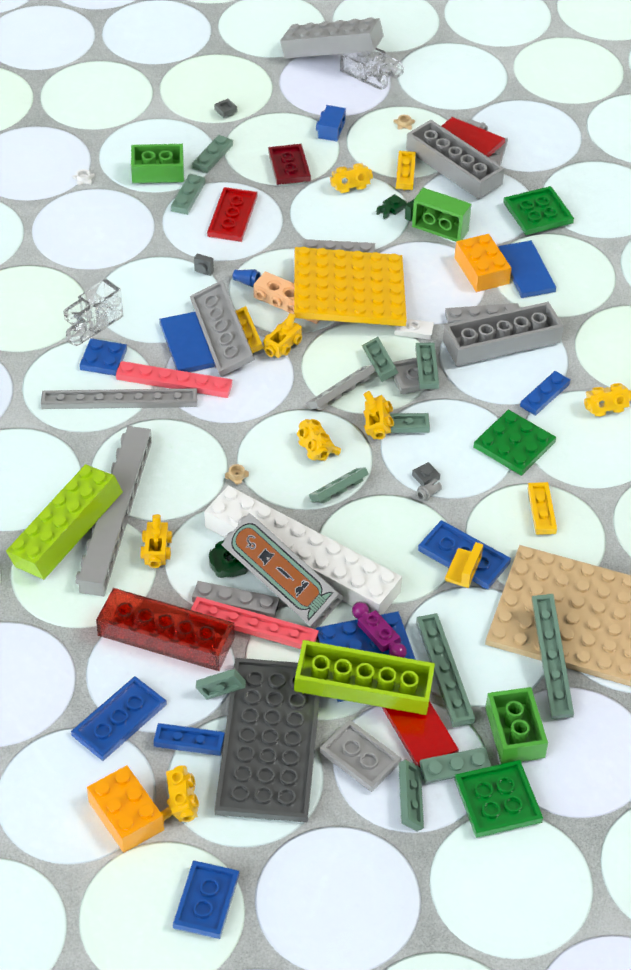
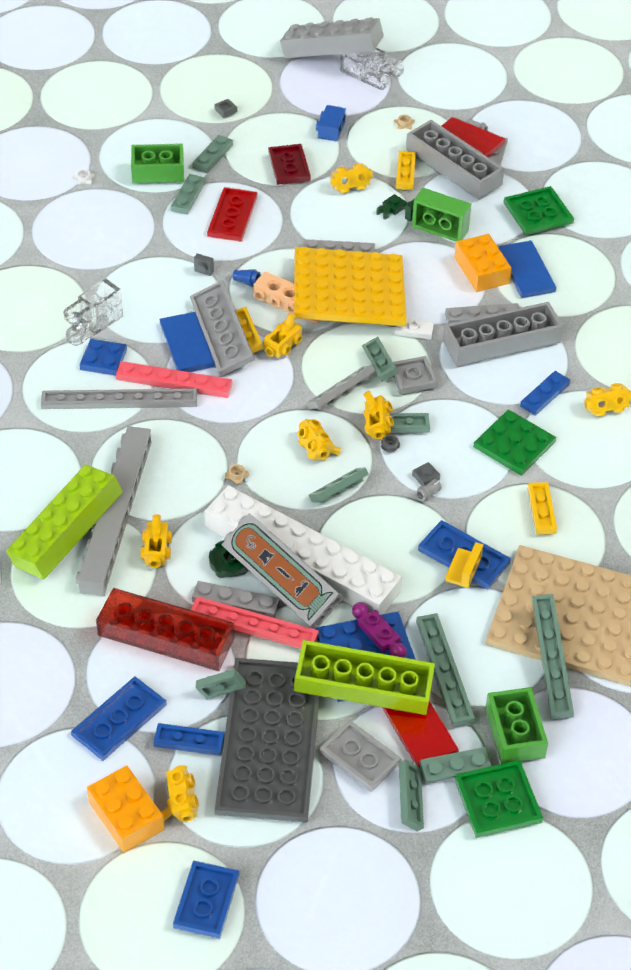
sand green plate [415,342,439,389] -> none
none -> dark grey plate [381,434,400,453]

